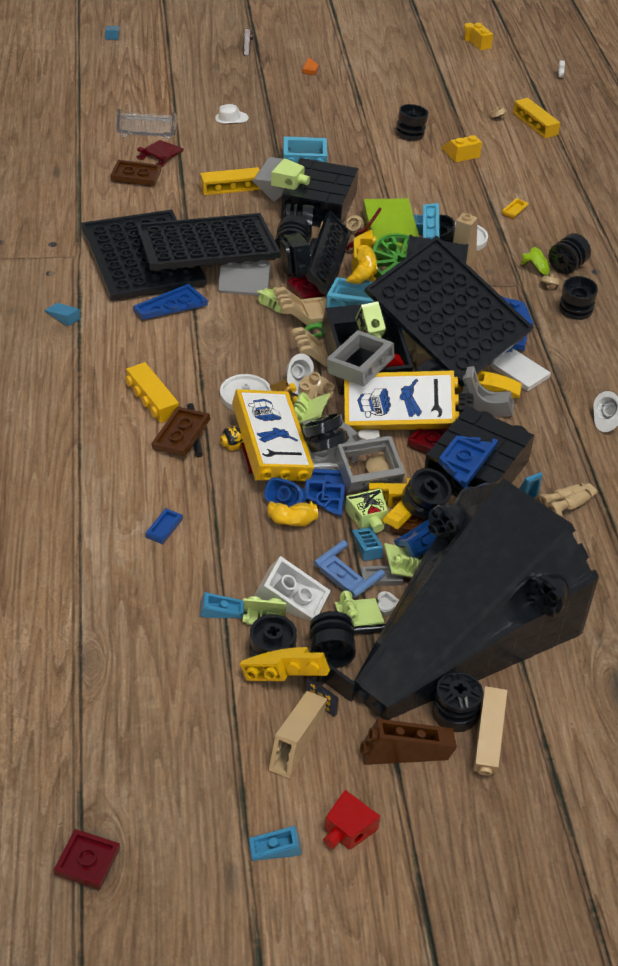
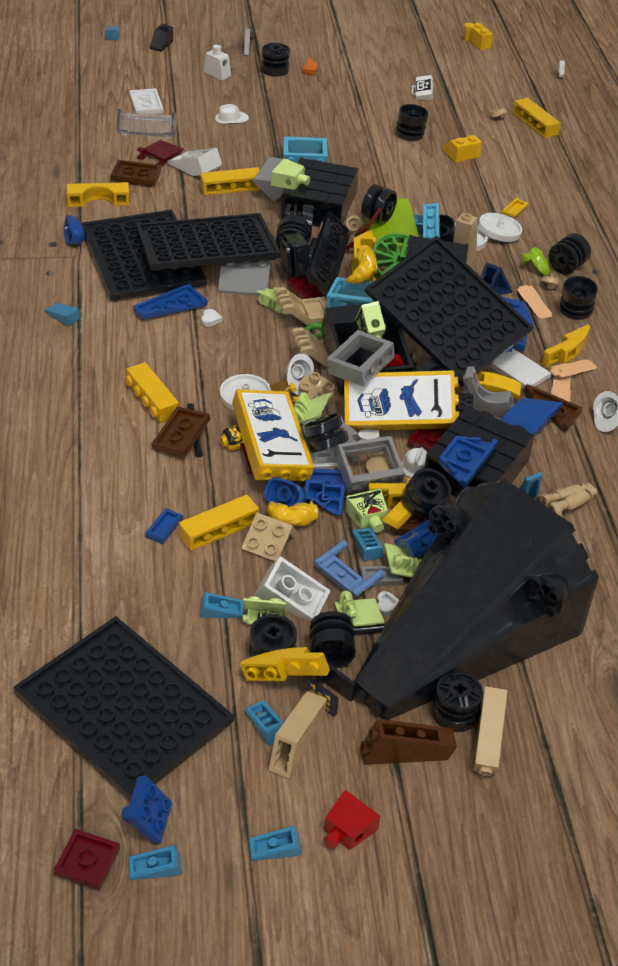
none -> black plate [13,616,235,801]
none -> blue piece [64,215,85,245]
none -> yellow arch [67,182,130,207]
none -> blue plate [122,775,172,845]
none -> white tile [129,88,164,116]
none -> dark azure slope [129,845,182,880]
none -> black slope [150,24,173,52]
none -> white slope [167,148,222,177]
none -> yellow brick [178,494,259,551]
none -> white tile [202,309,222,327]
none -> white torso [203,45,231,80]
none -> tan bracket [242,512,297,562]
none -> dark azure slope [244,700,284,746]
none -> black wheel [262,43,290,77]
none -> black wheel [361,184,397,224]
none -> white piece [402,447,428,478]
none -> white piece [411,75,434,101]
none -> white piece [478,213,522,242]
none -> dark blue slope [480,262,513,295]
none -> blue slope [501,398,563,436]
none -> light nougat piece [517,285,552,319]
none -> reddish brown wing [524,384,583,431]
none -> yellow slope [541,324,590,367]
none -> light nougat piece [550,360,597,378]
none -> light nougat piece [551,375,571,402]

